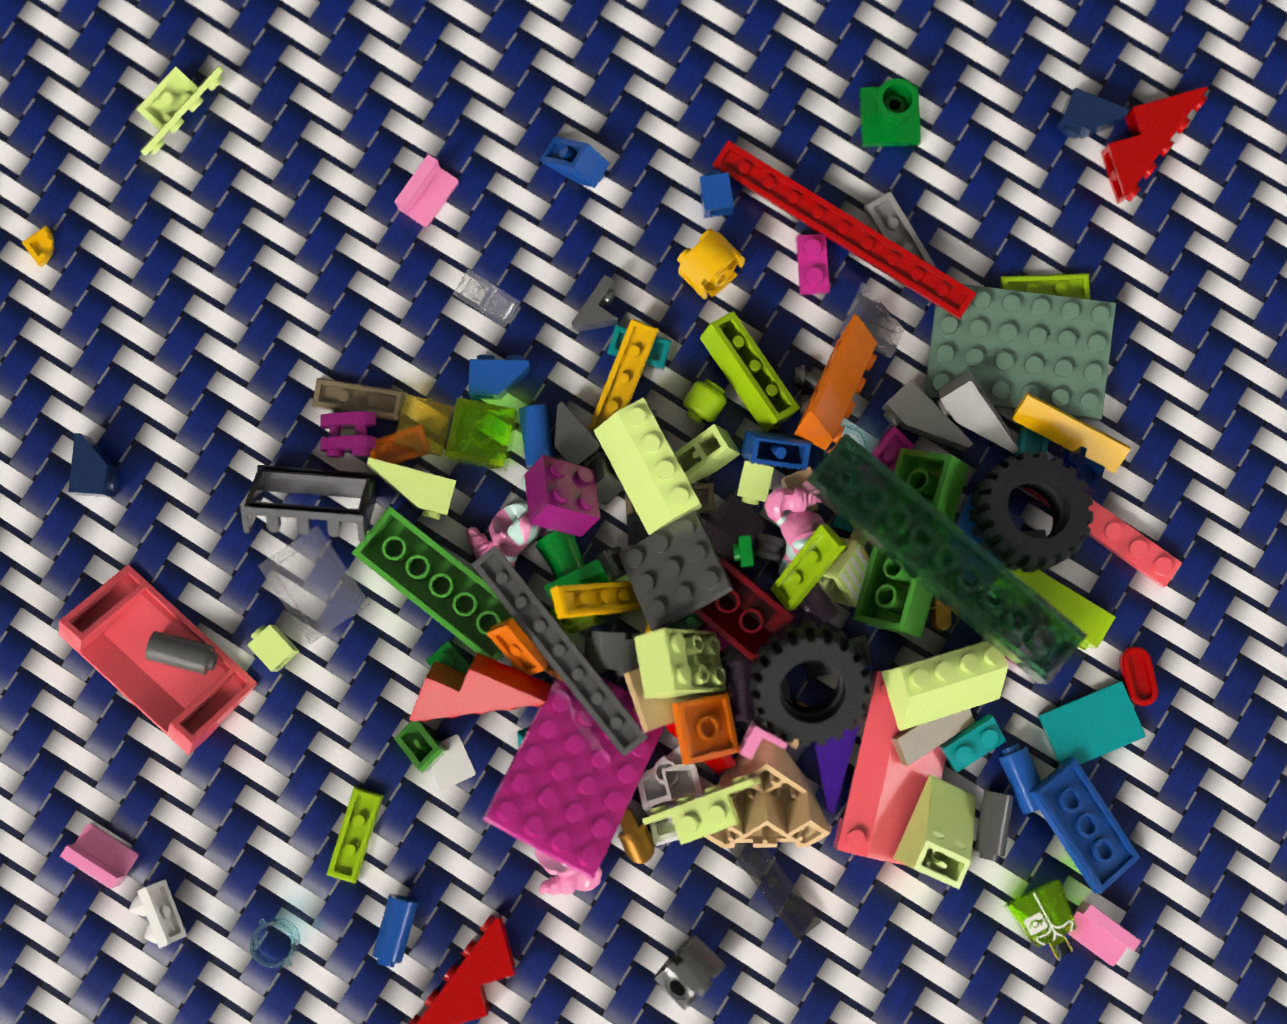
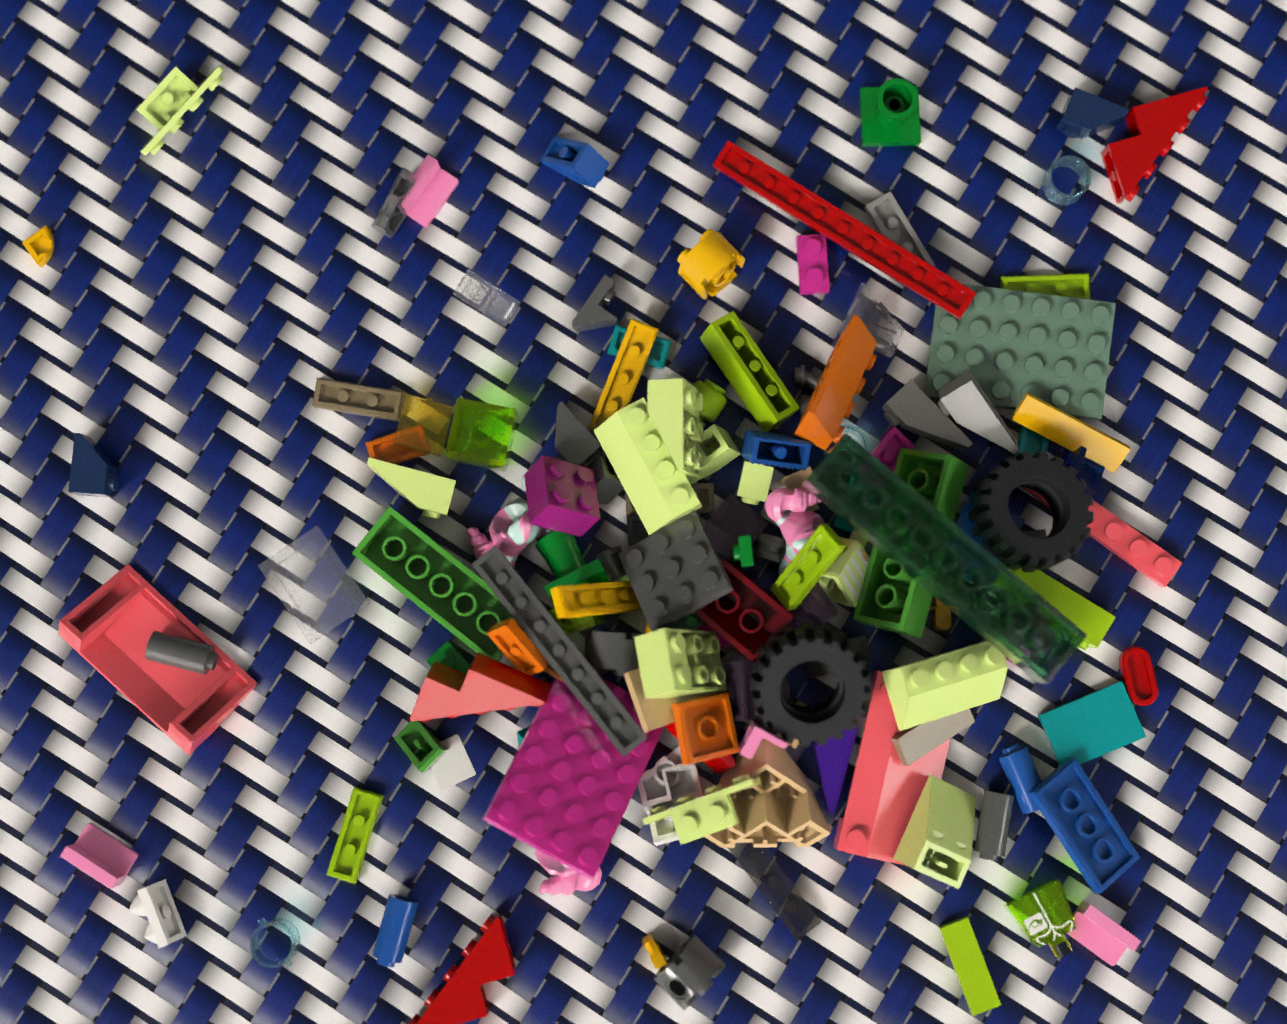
black window [240,465,377,542] -> none
yellowish green brick [247,624,300,672] -> none
magenta brick [320,411,376,458] -> none
blue slope [469,355,531,400] -> none
blue brick [518,404,555,468] -> none
pearl gold arm [618,807,655,864] -> none
blue brick [699,170,734,219] -> none
teal plate [939,714,1006,773] -> none
none -> dark grey slope [371,168,416,239]
none -> yellow tile [642,933,667,969]
none -> yellowish green slope [648,378,703,479]
none -> lime tile [938,916,1001,1016]
none -> clear light blue piece [1042,155,1092,205]

